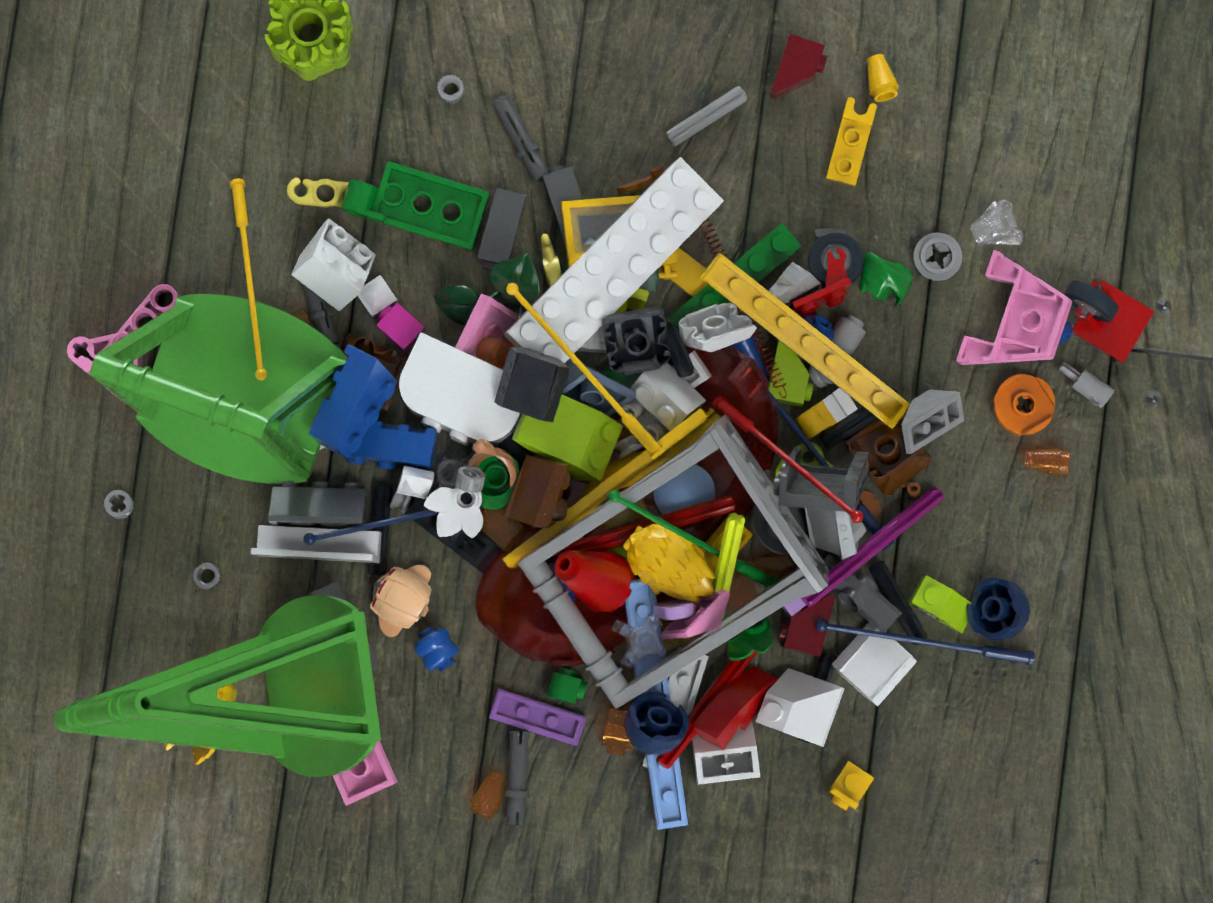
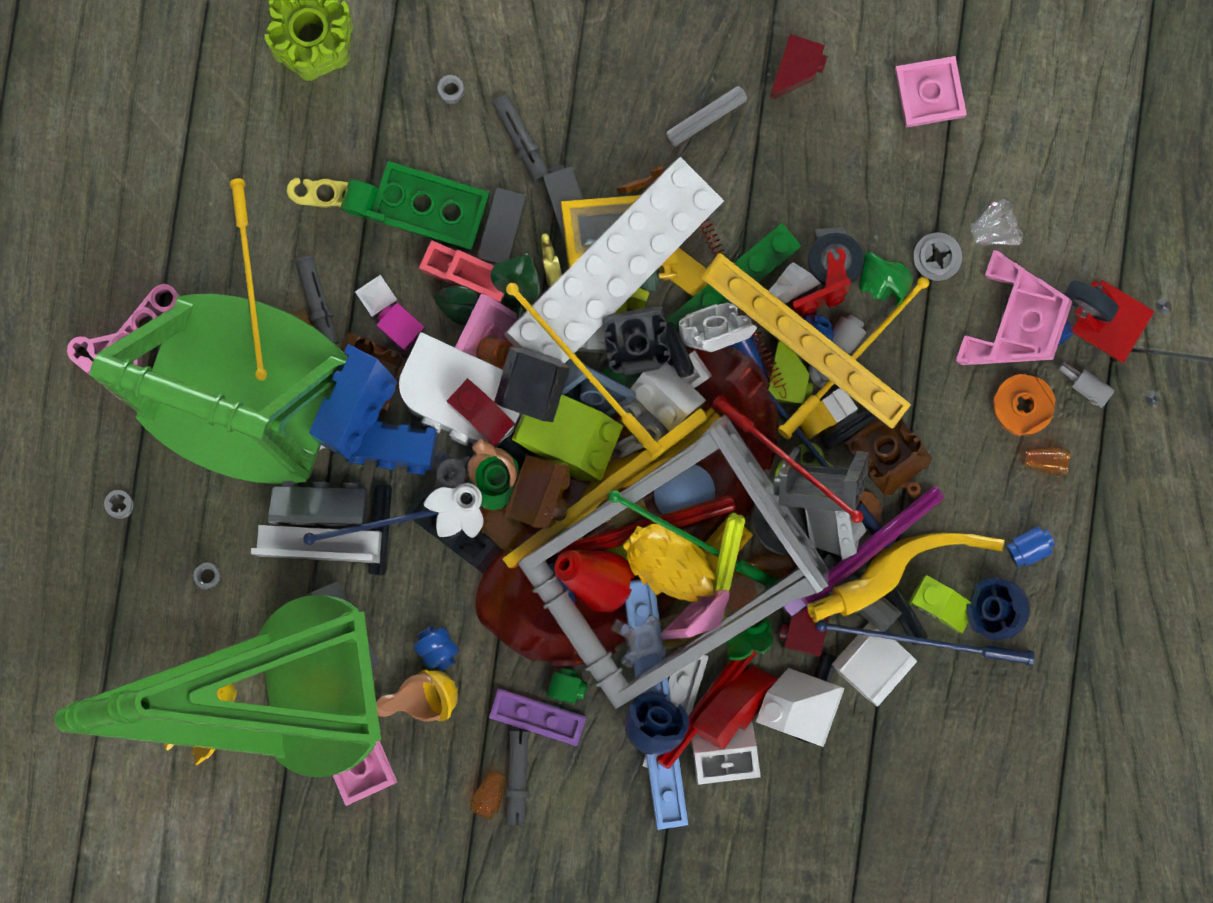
white slope [291,218,376,311] -> none
light nougat piece [370,565,432,637] -> none
light grey bush [390,490,413,514] -> none
white tile [397,466,434,499] -> none
light grey axle [455,466,485,493] -> none
clear orange brick [602,708,633,756] -> none
lavender tile [653,600,695,620] -> none
yellow plate [826,97,877,187] -> none
yellow bracket [827,761,874,811] -> none
yellow cone [867,54,899,102] -> none
light grey slope [901,389,964,454] -> none
none -> piece [376,670,458,722]
none -> coral slope [419,240,505,303]
none -> dark red slope [446,378,515,447]
none -> yellow piece [778,277,929,439]
none -> yellow animal [807,533,1005,622]
none -> bright pink plate [895,56,967,127]
none -> blue brick [1007,526,1055,567]

